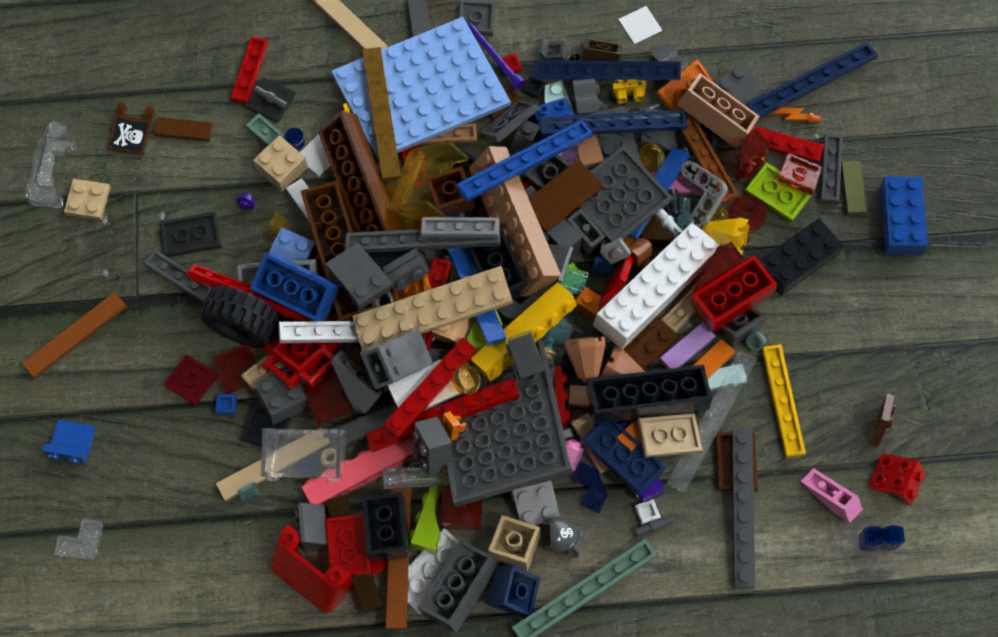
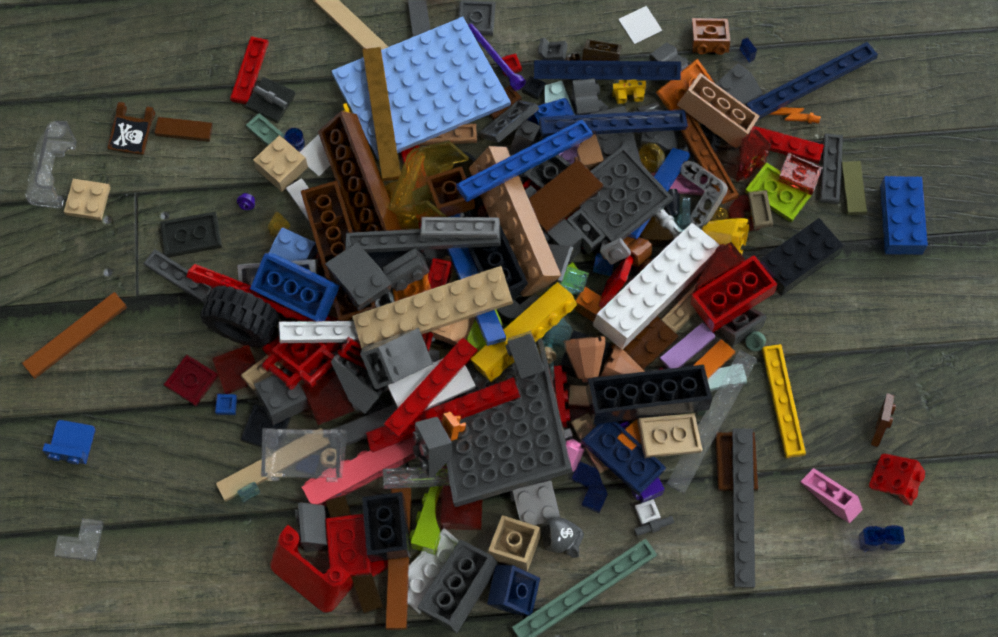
clear yellow hair [452,363,481,395] -> none
none -> red tile [338,337,367,370]
none -> dark orange plate [691,18,730,55]
none -> clear blue tile [740,38,757,63]
none -> dark tan tile [748,190,773,229]

